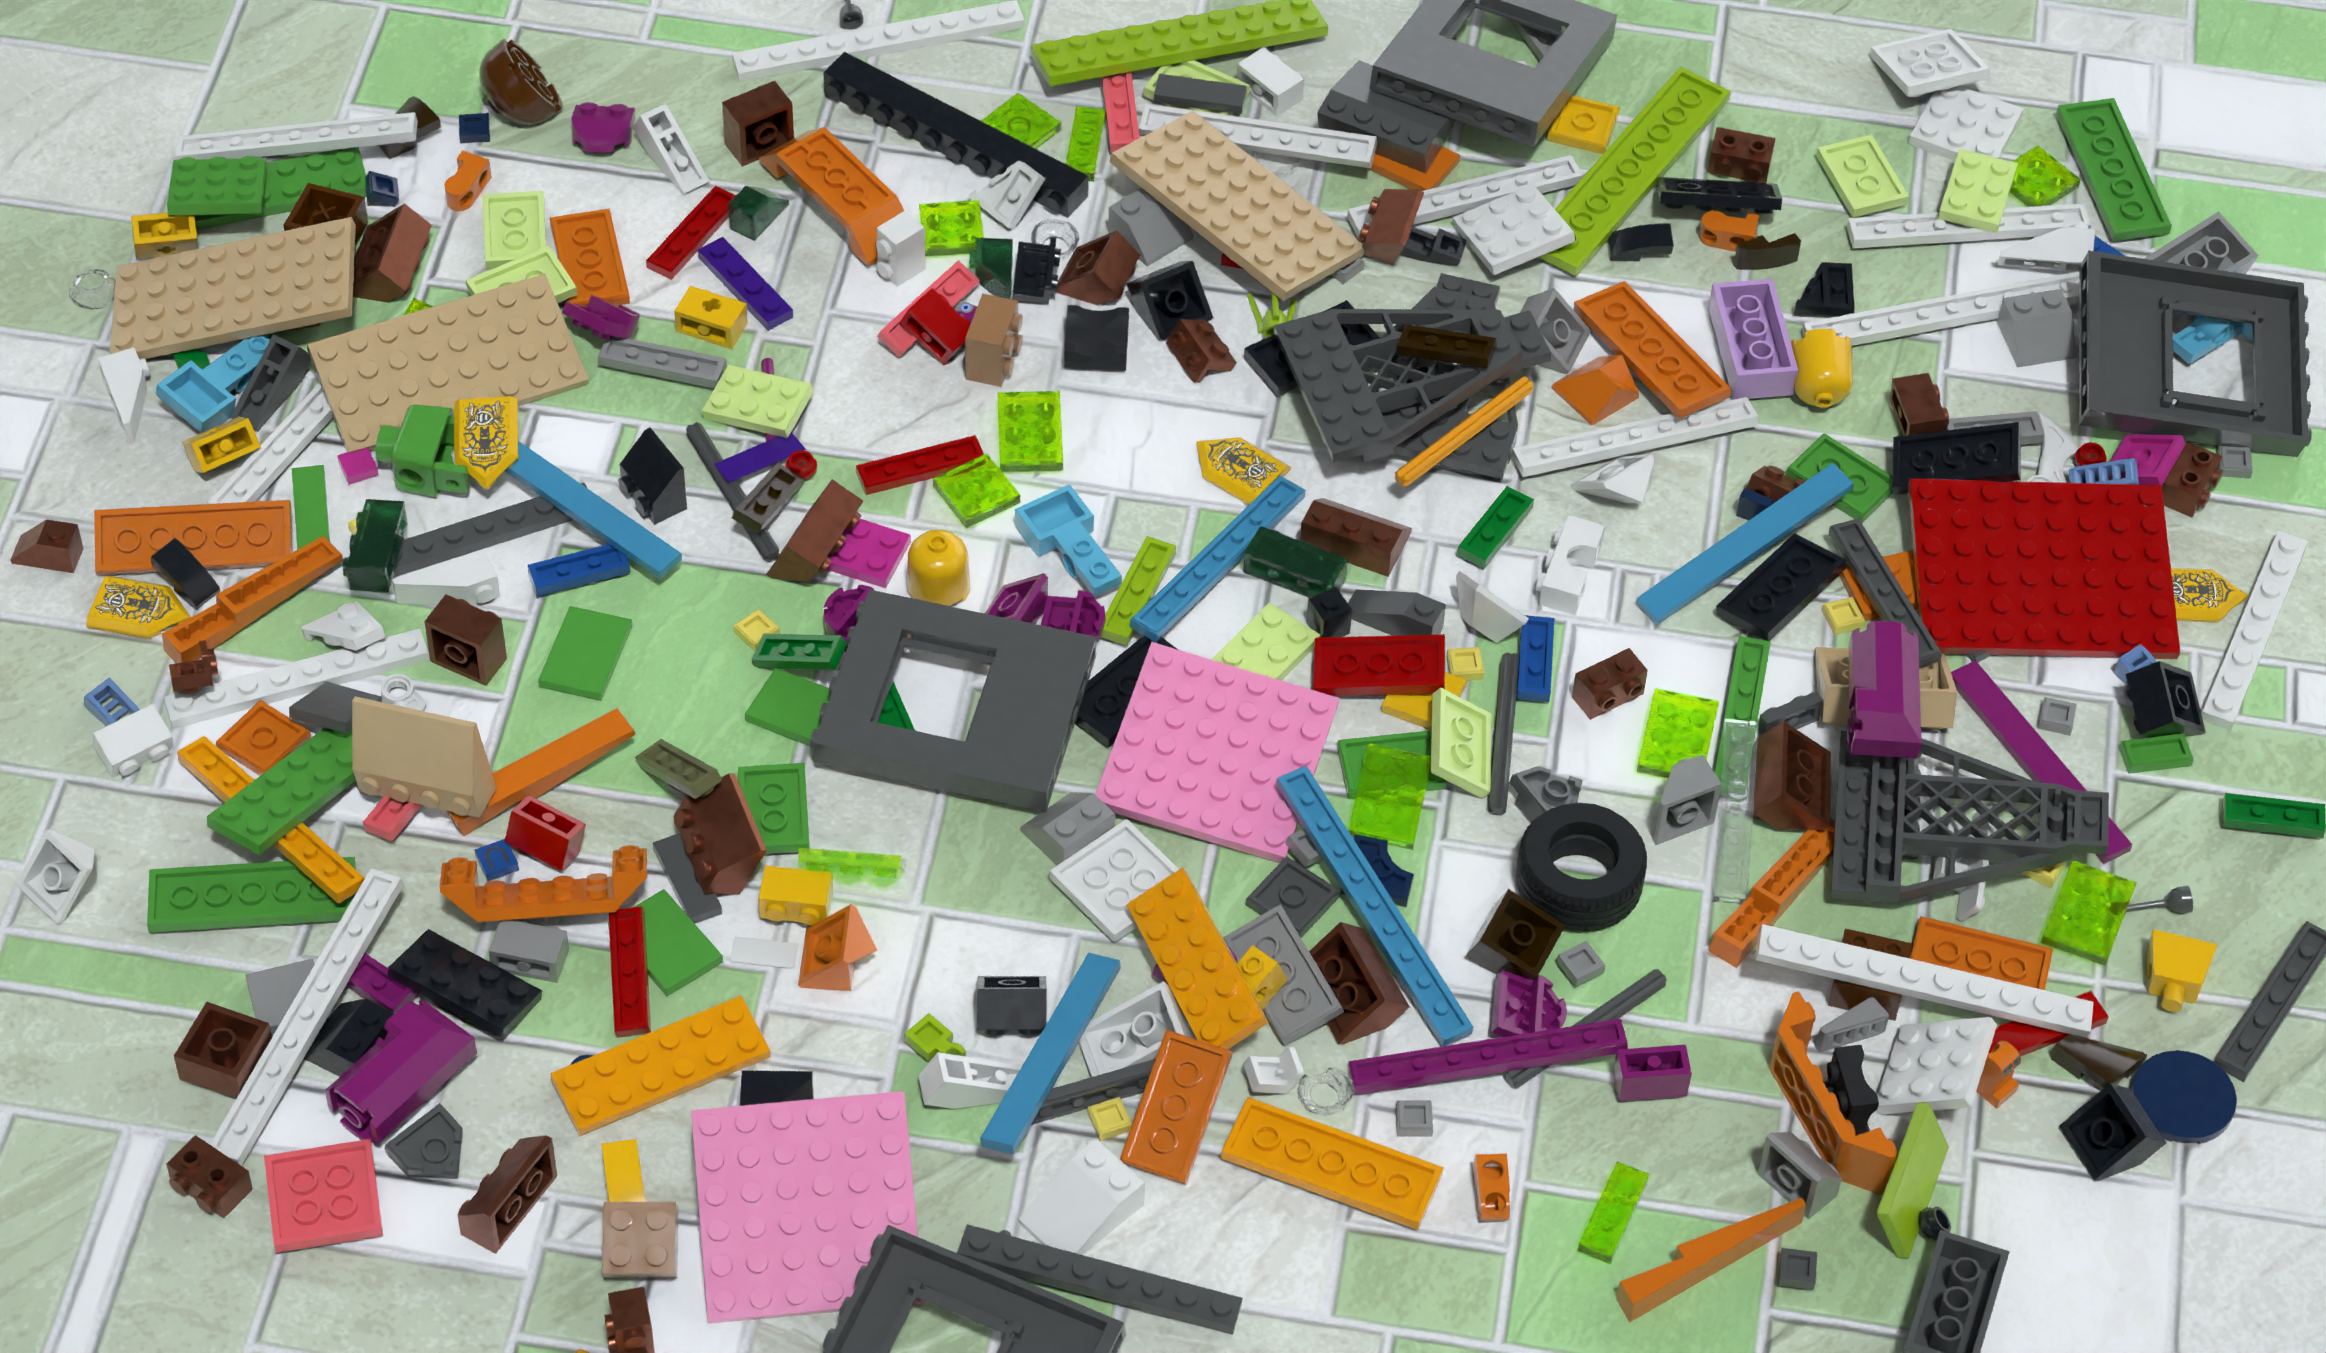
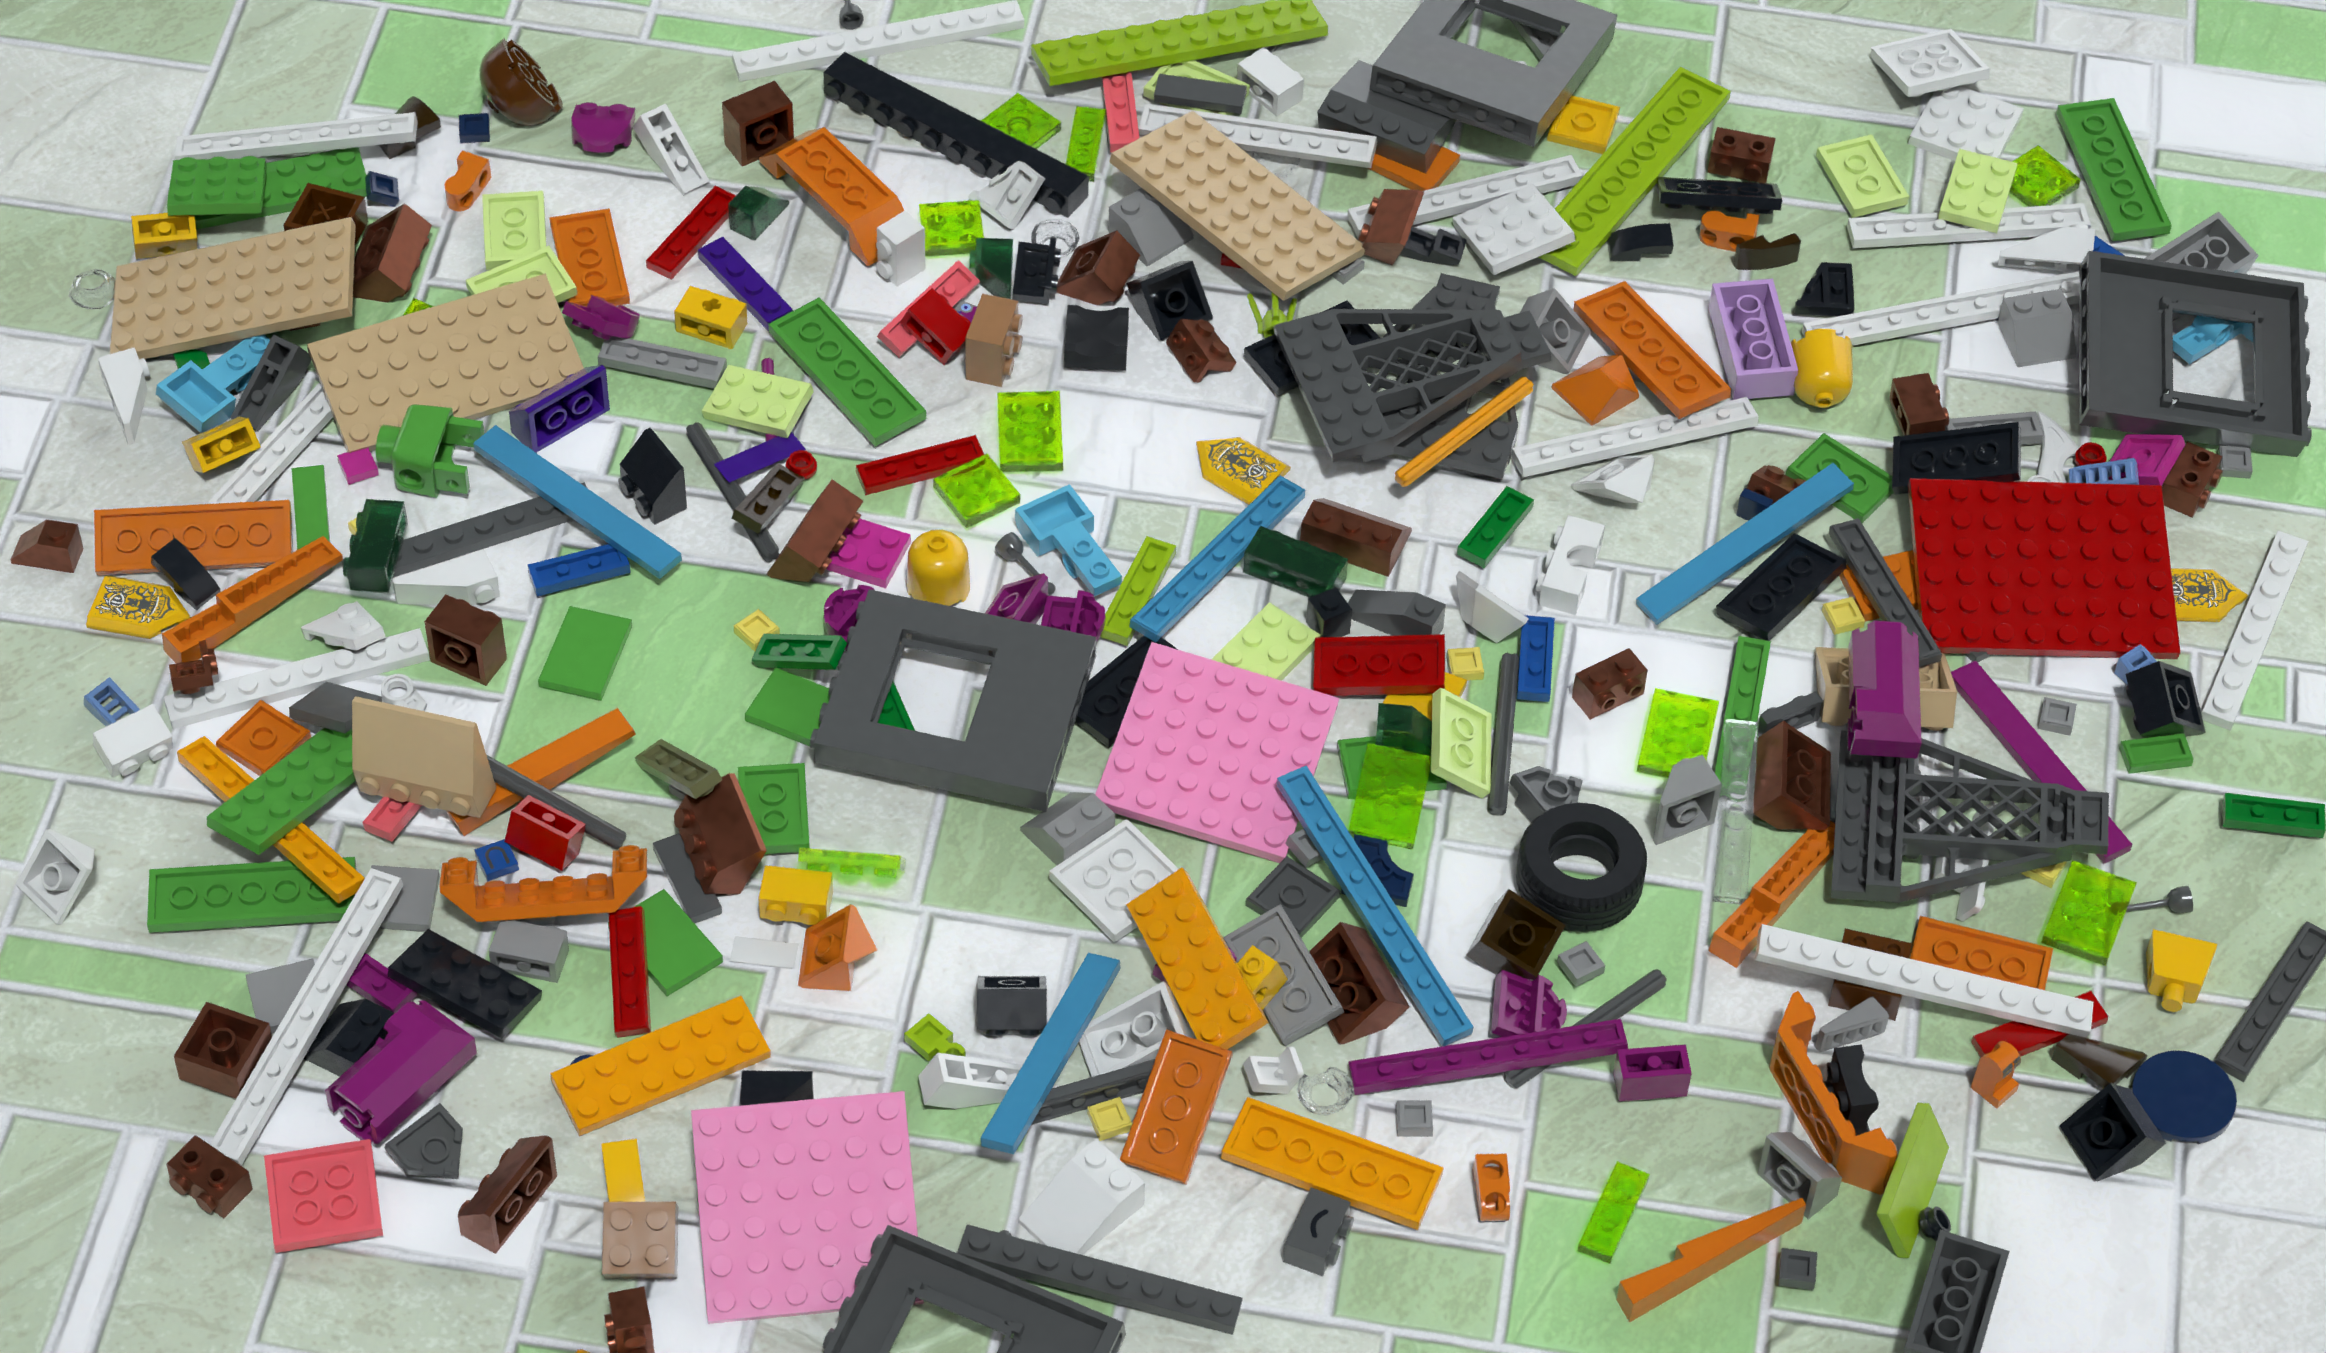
yellow tile [454,396,519,490] -> none
dark brown plate [1397,324,1497,368] -> none
white plate [1877,1017,1997,1115] -> none
none -> light grey tile [371,865,440,932]
none -> dark grey axle [487,755,626,849]
none -> dark purple slope [509,365,610,453]
none -> bright green plate [768,297,927,447]
none -> dark grey hinge [995,532,1056,595]
none -> dark grey brick [1283,1188,1354,1277]
none -> clear green slope [1374,703,1432,758]

